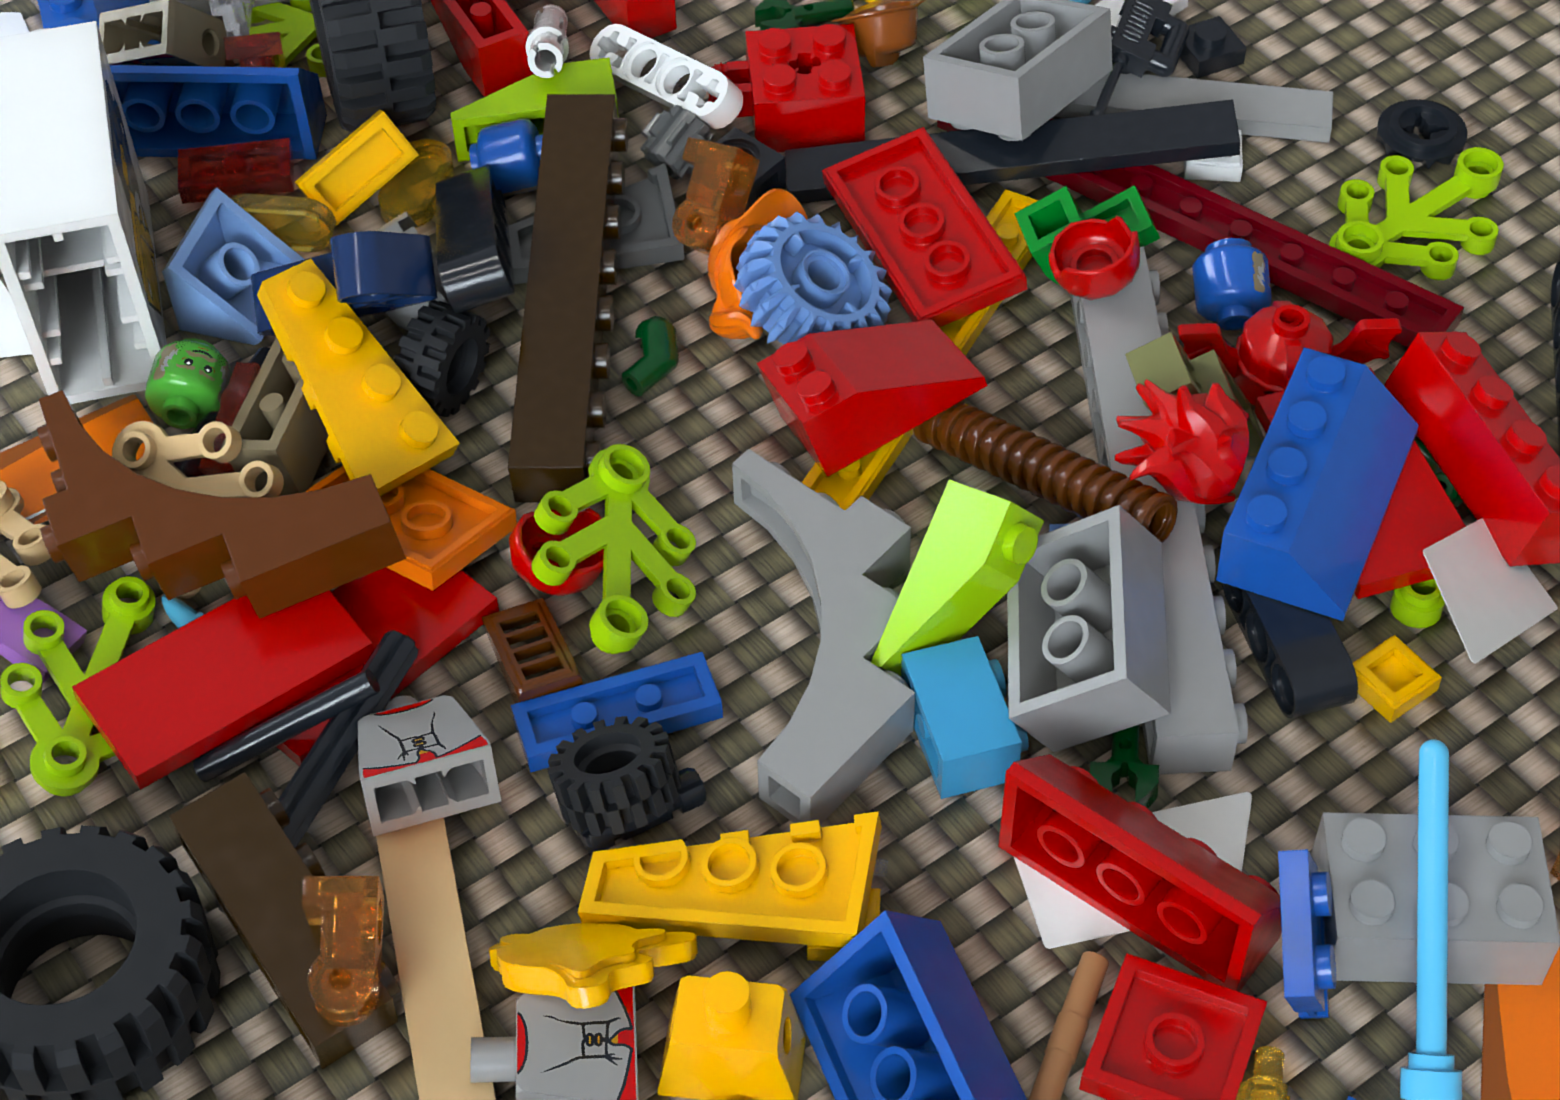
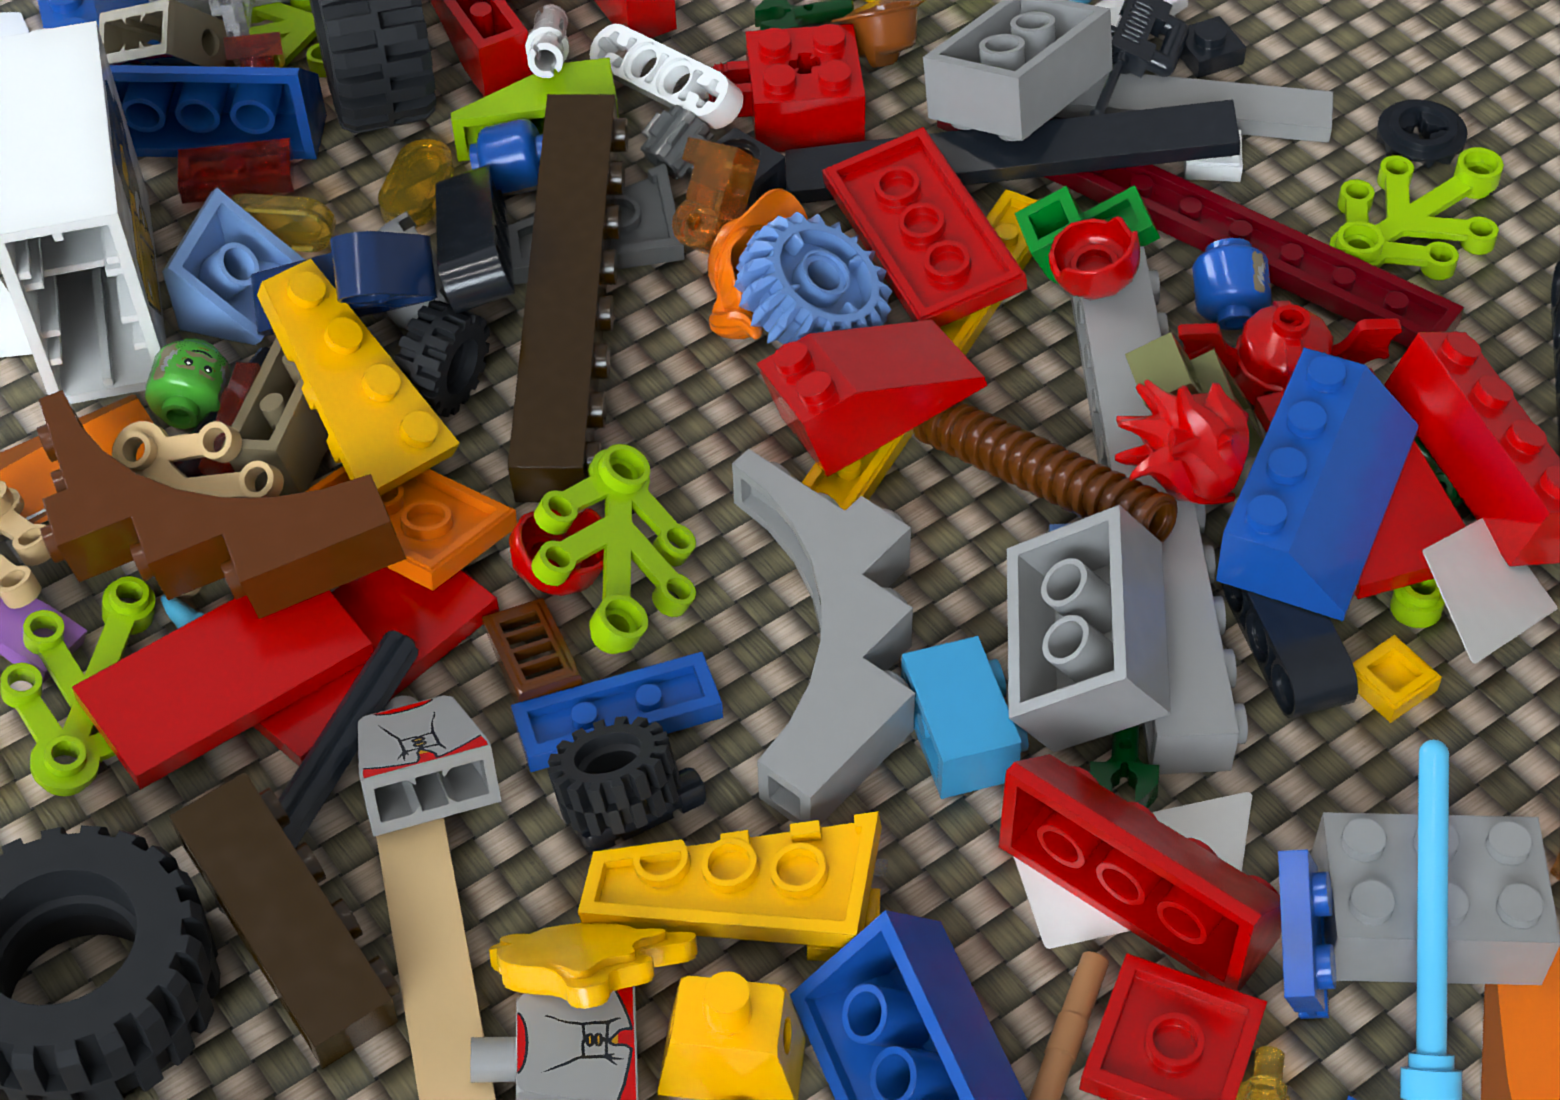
black bar [193,669,380,782] -> none
yellow tile [294,110,419,227] -> none
clear orange leg [302,876,384,1027] -> none
dark green arm [621,316,679,397] -> none
slope [871,480,1044,676] -> none

